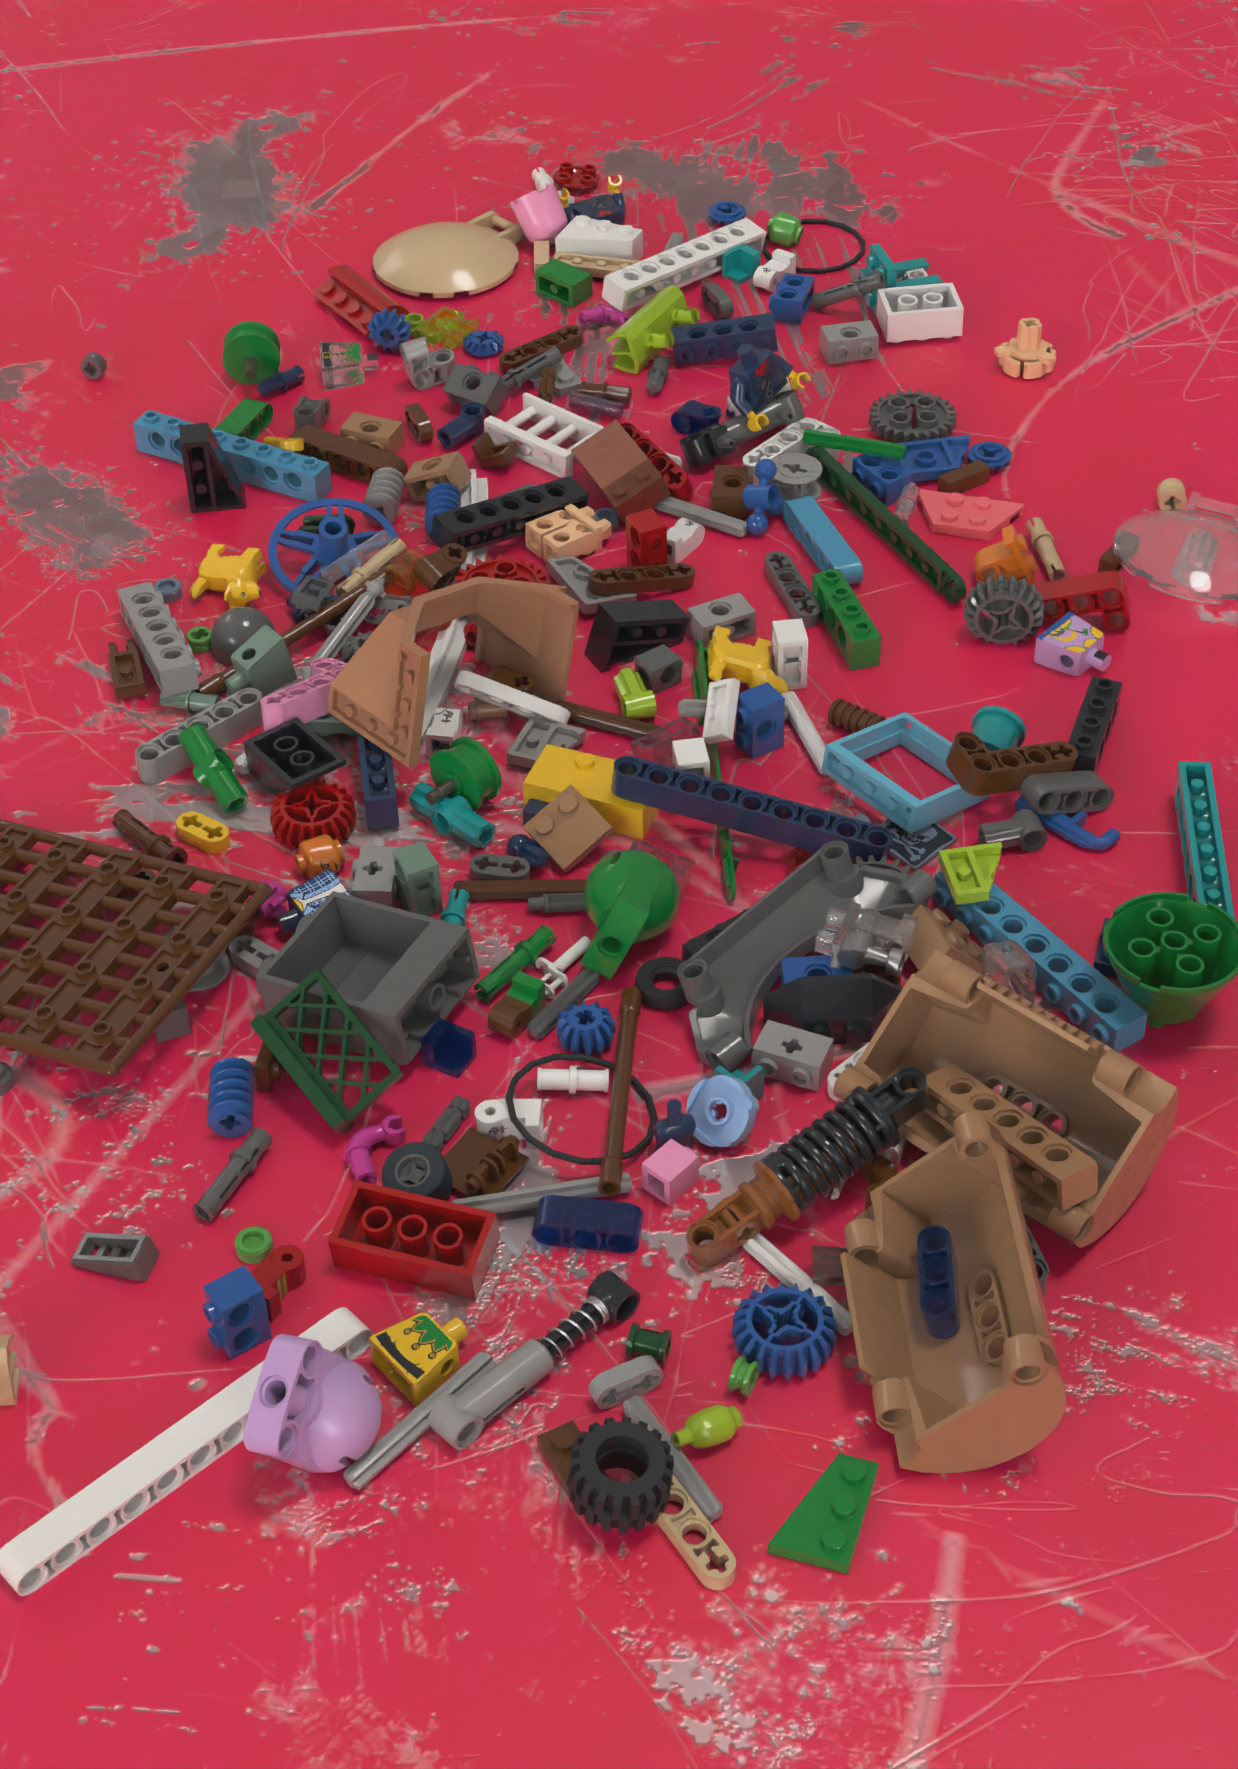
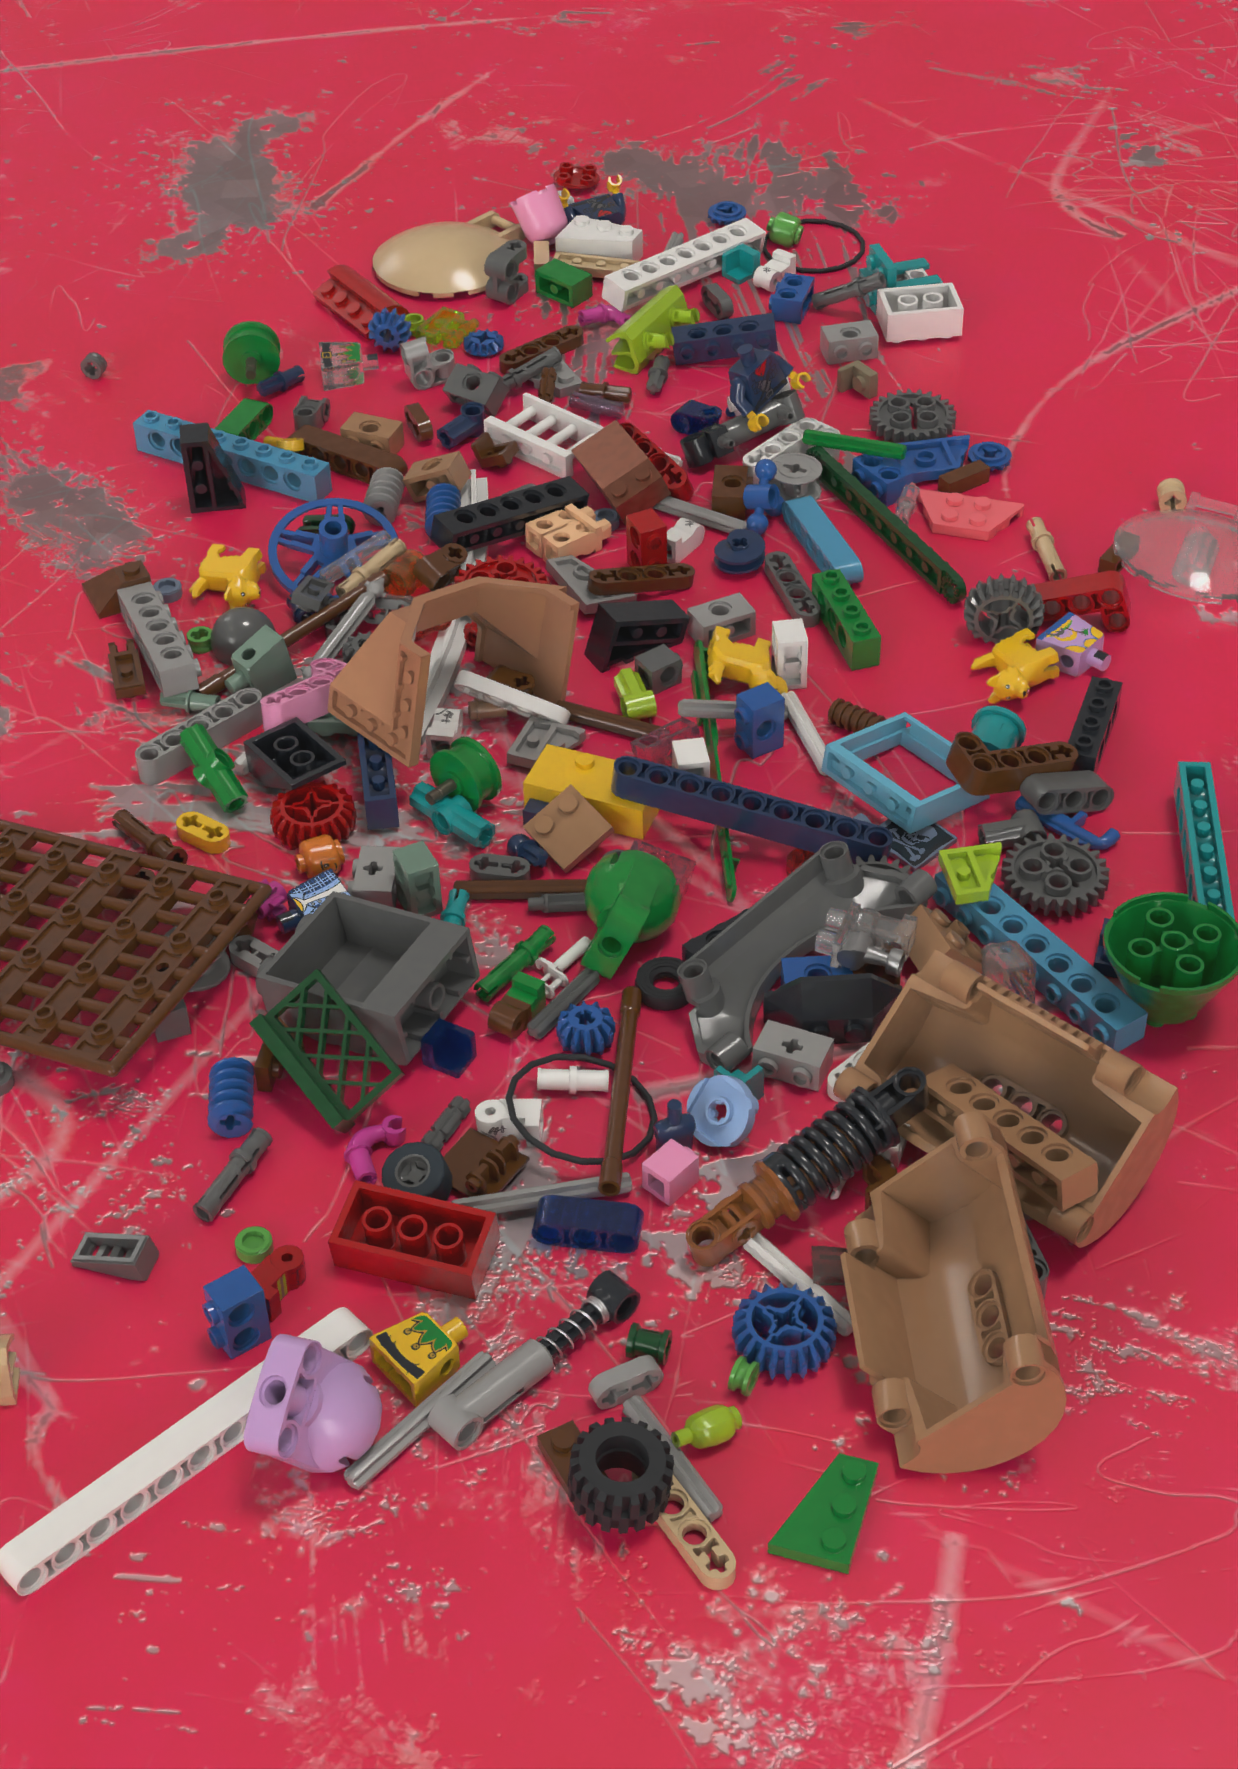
white pin [531,167,554,191] -> none
white plate [702,678,740,744] -> none
clear blue beam [917,1225,961,1339] -> none
orange pin [974,525,1038,585] -> none
light nougat piece [994,317,1057,379] -> none
none -> reddish brown slope [82,560,151,619]
none -> dark grey piece [484,240,529,305]
none -> dark blue piece [714,529,765,574]
none -> dark tan bracket [837,360,878,399]
none -> yellow animal [971,628,1059,704]
none -> dark grey gear [1001,833,1110,917]

